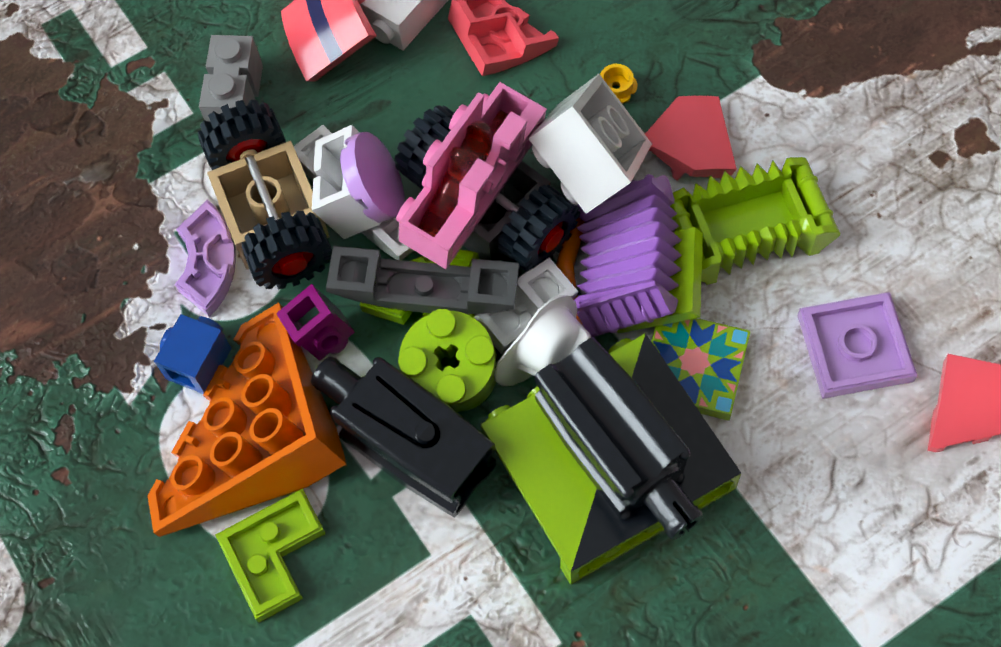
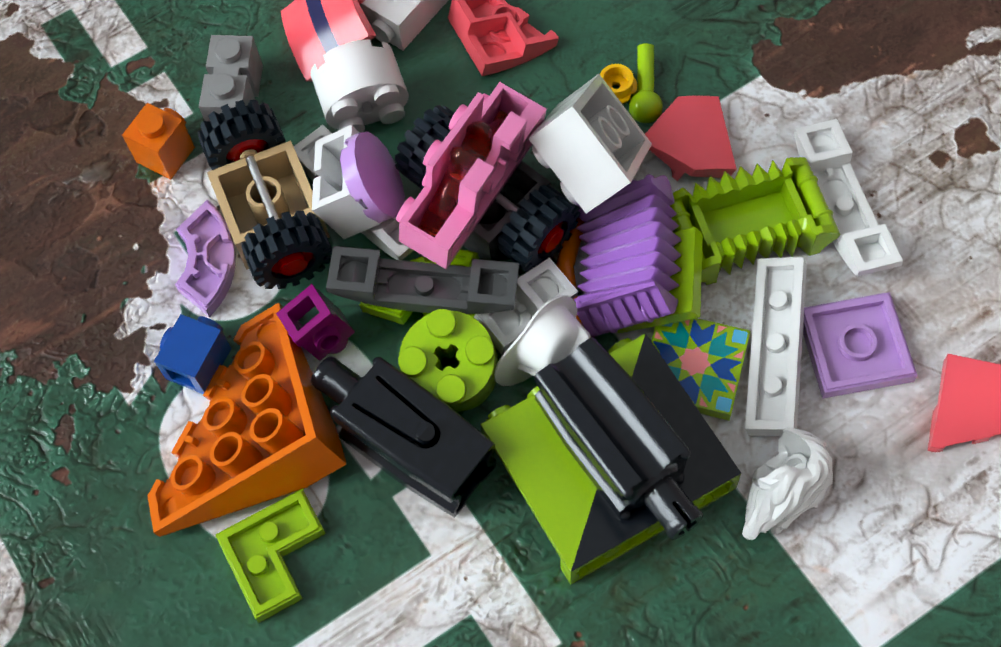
none -> orange brick [122,103,195,180]
none -> white brick [311,39,409,132]
none -> lime bar [629,43,663,123]
none -> white hair [742,427,833,540]
none -> white plate [745,257,807,436]
none -> white slope [794,119,903,277]

